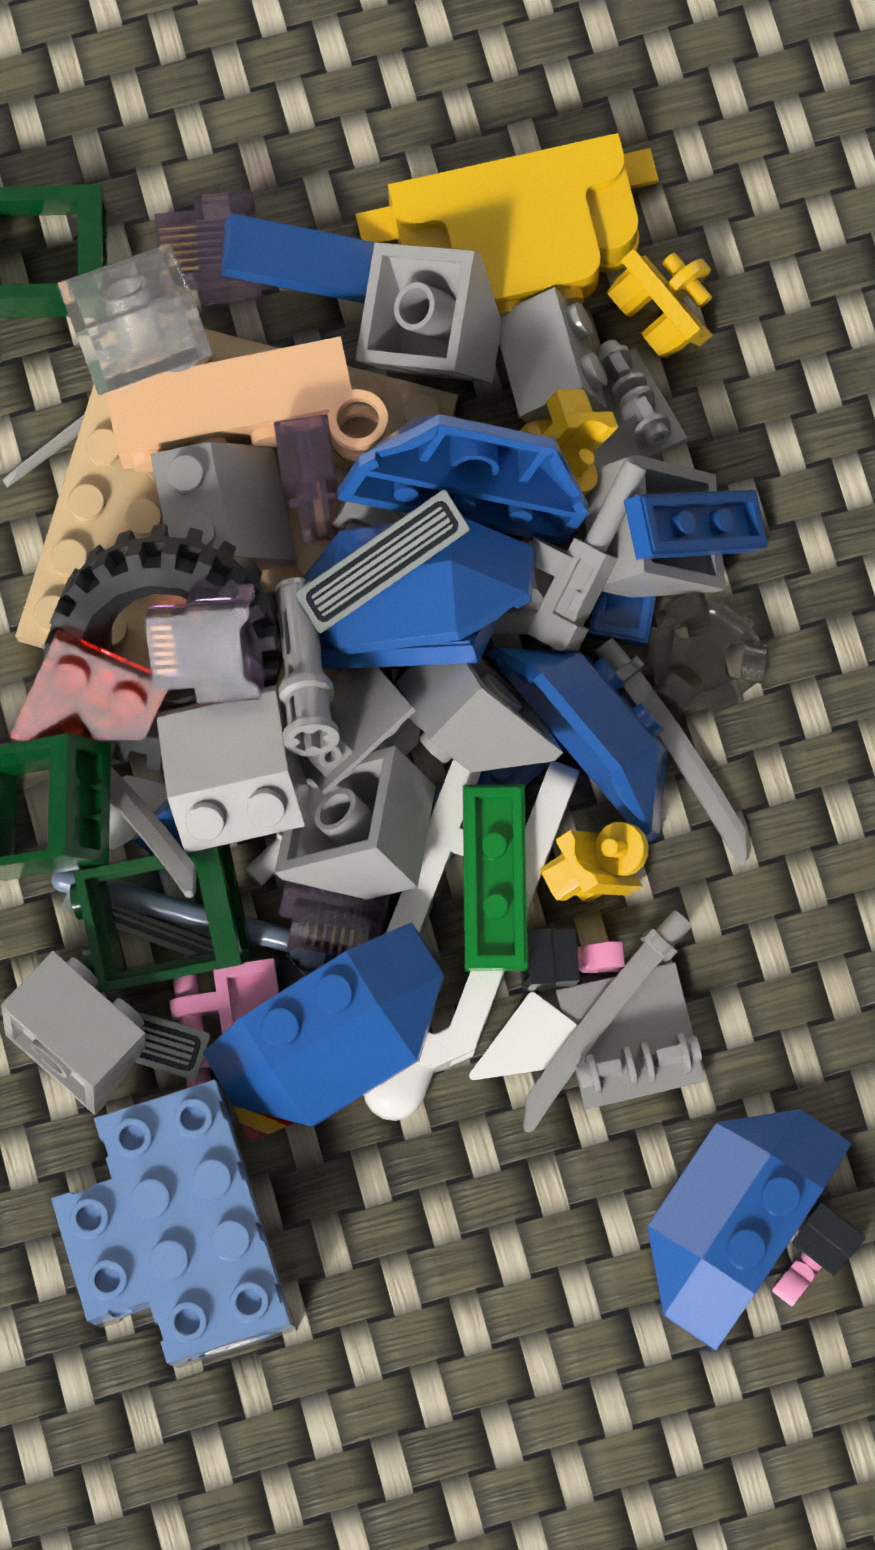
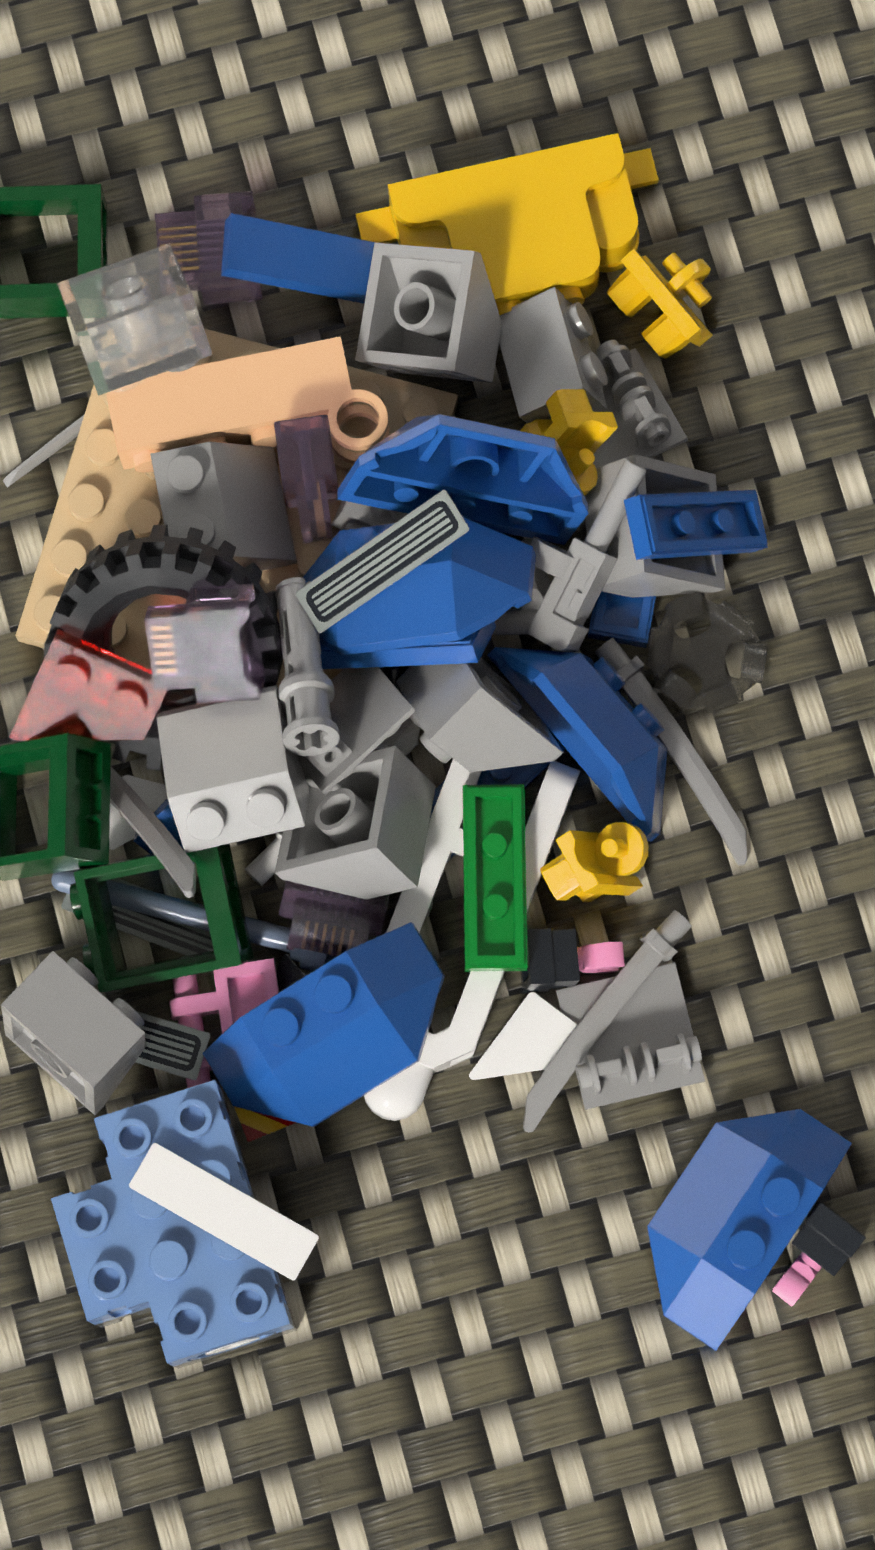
none -> white sticker [129,1143,319,1280]

